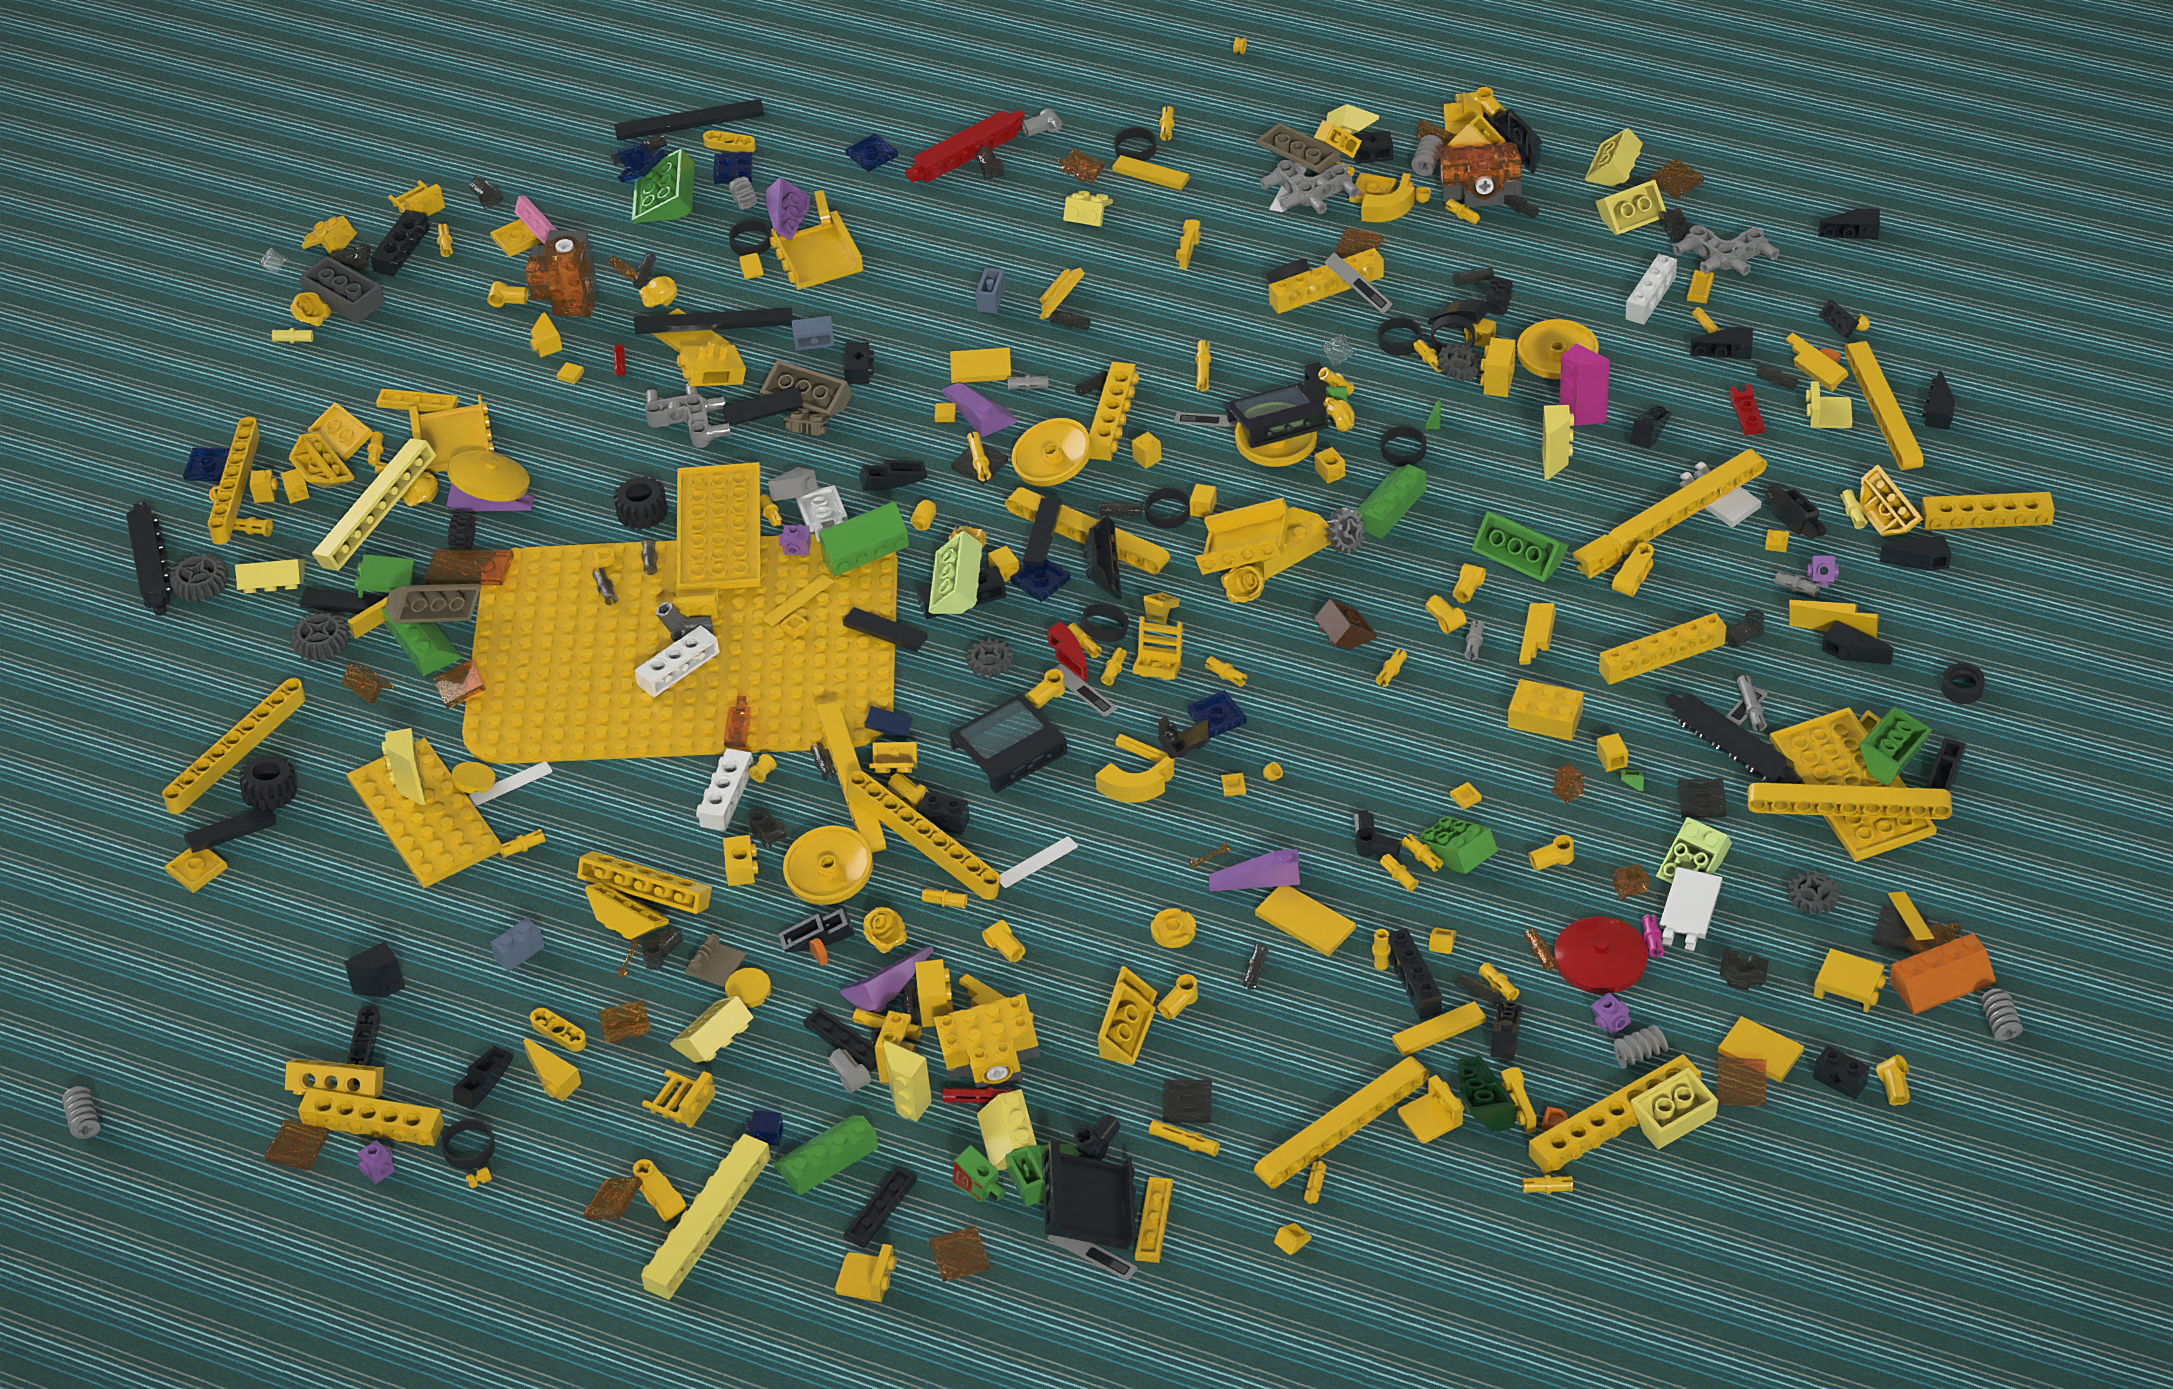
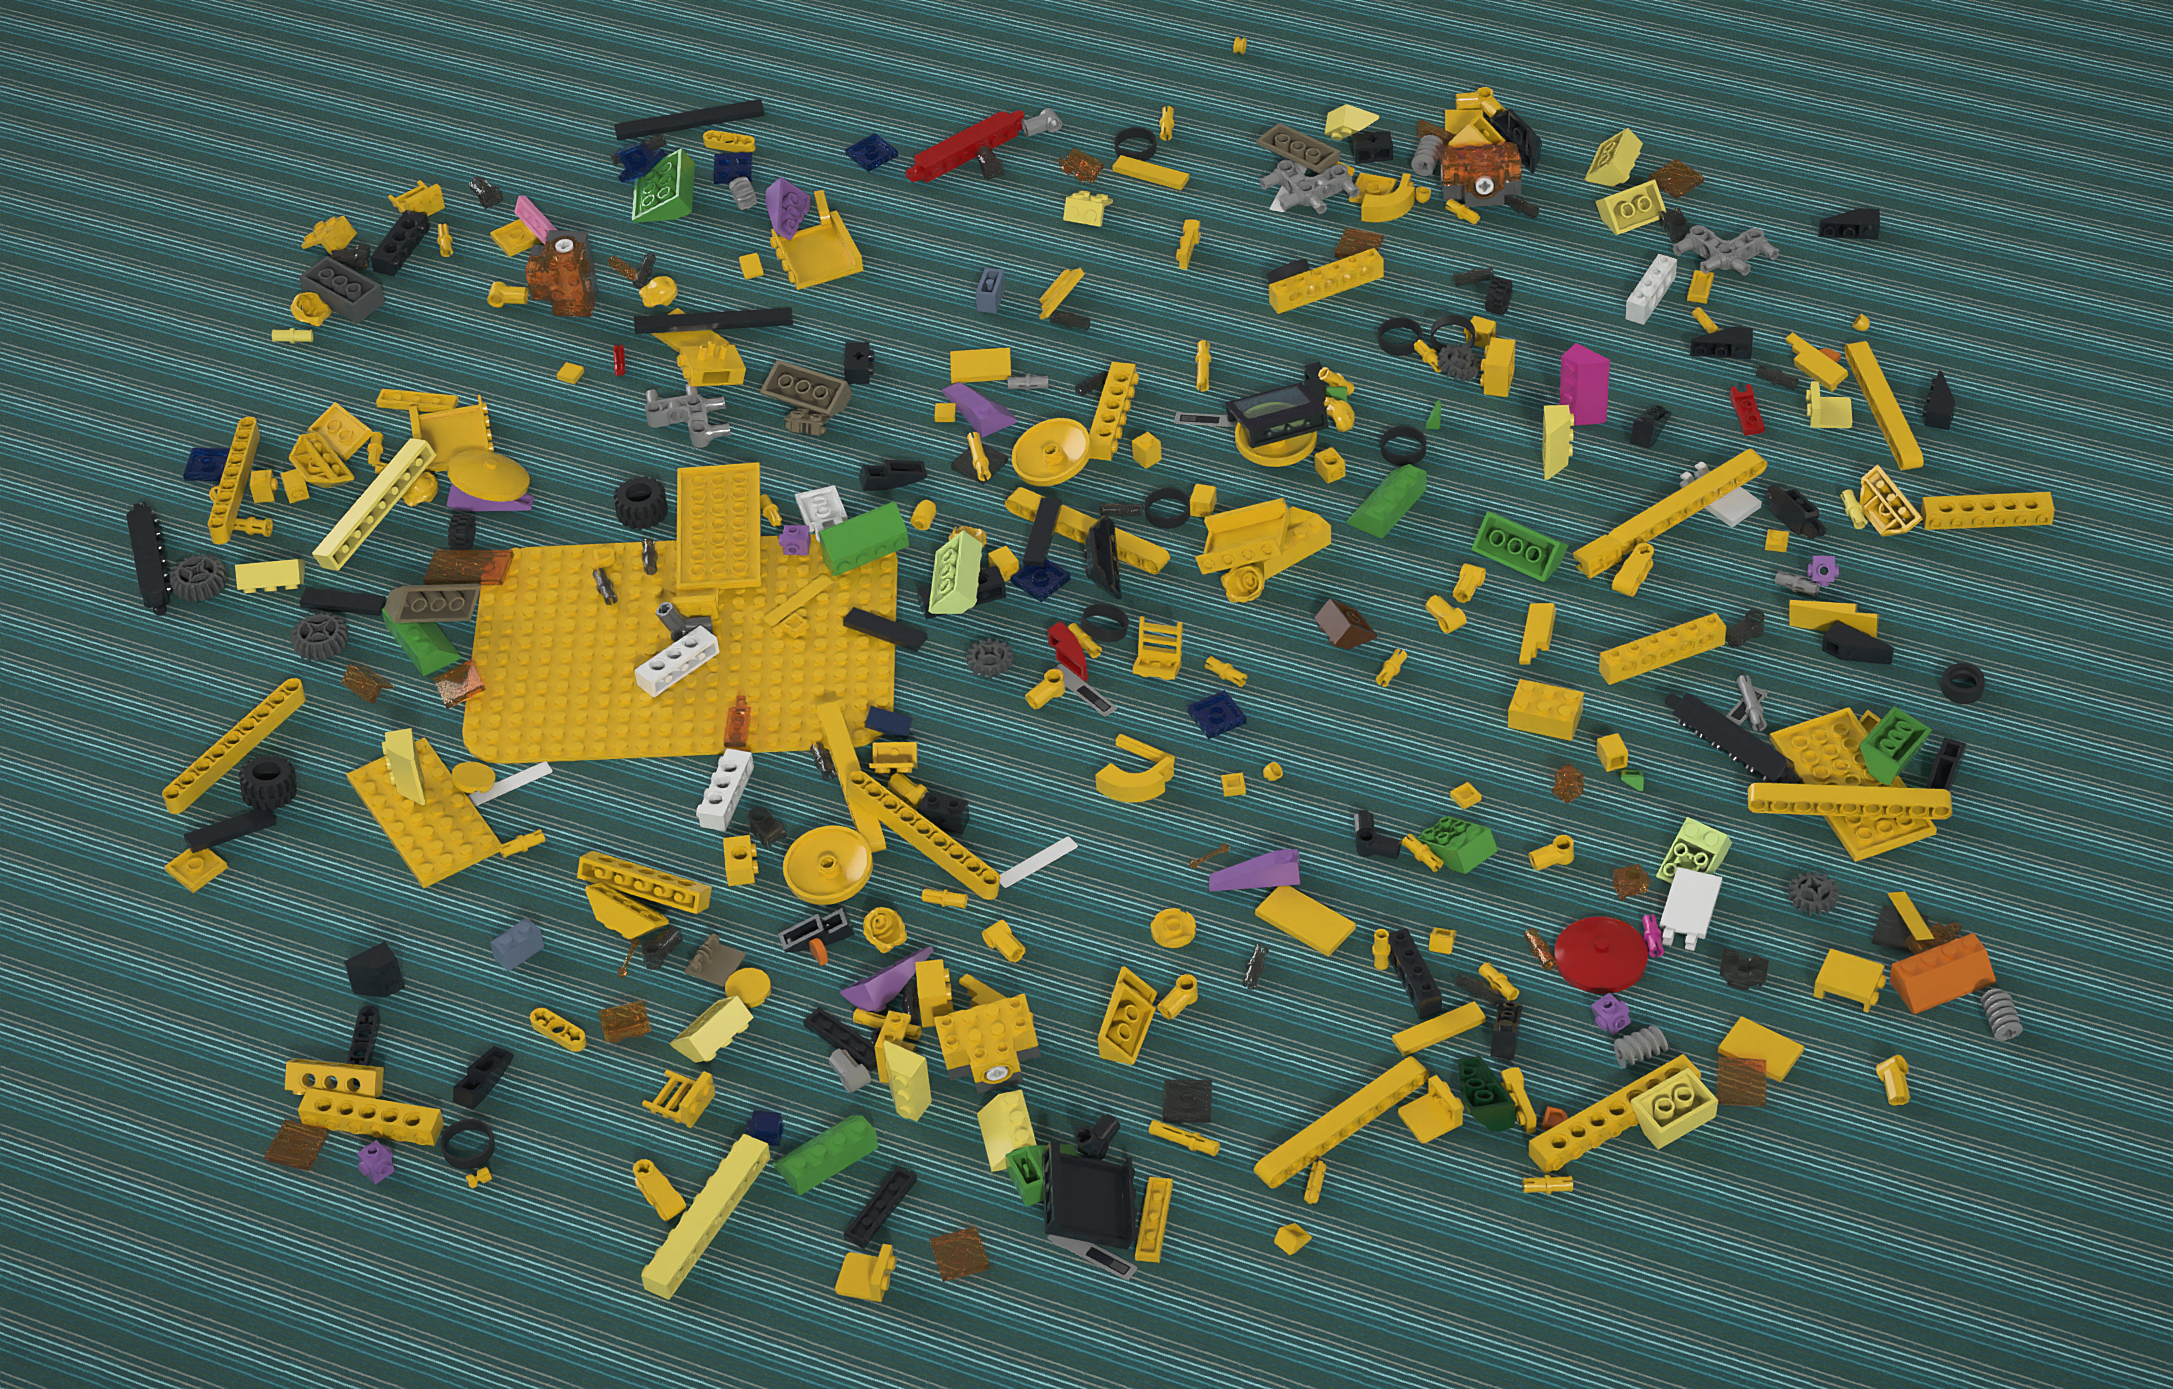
light grey piece [62,1086,101,1139] -> none
clear panel [259,247,287,275] -> none
yellow tile [348,597,388,639] -> none
bright green panel [355,554,414,598] -> none
yellow slope [523,1038,581,1102] -> none
yellow slope [530,313,563,357] -> none
clear orange tile [583,1176,643,1221] -> none
black tile [723,387,803,426] -> none
black tyre [729,220,772,256] -> none
yellow bush [748,754,777,783] -> none
light grey slope [768,467,818,501] -> none
sand blue brick [792,316,835,351] -> none
red pin [943,1086,1015,1104] -> none
panel [949,694,1068,794] -> none
bright green torso [952,1145,1006,1202] -> none
yellow axle [1100,647,1127,686] -> none
yellow slope [1144,592,1180,624] -> none
black bracket [1158,716,1210,759] -> none
yellow brick [1314,120,1362,158] -> none
clear panel [1322,334,1355,366] -> none
light grey sticker [1325,253,1392,314] -> none
dark grey gear [1325,508,1366,553] -> none
yellow axle [1380,854,1419,892] -> none
black slope [1427,299,1487,329] -> none
yellow slope [1444,92,1482,122] -> none
light grey pin [1464,620,1484,660] -> none
yellow dish [1517,319,1599,379] -> none
clear smoke tile [1677,778,1727,818] -> none
black brick [1813,1045,1870,1100] -> none
black plate [1818,299,1860,338] -> none
black slope [1879,535,1951,571] -> none

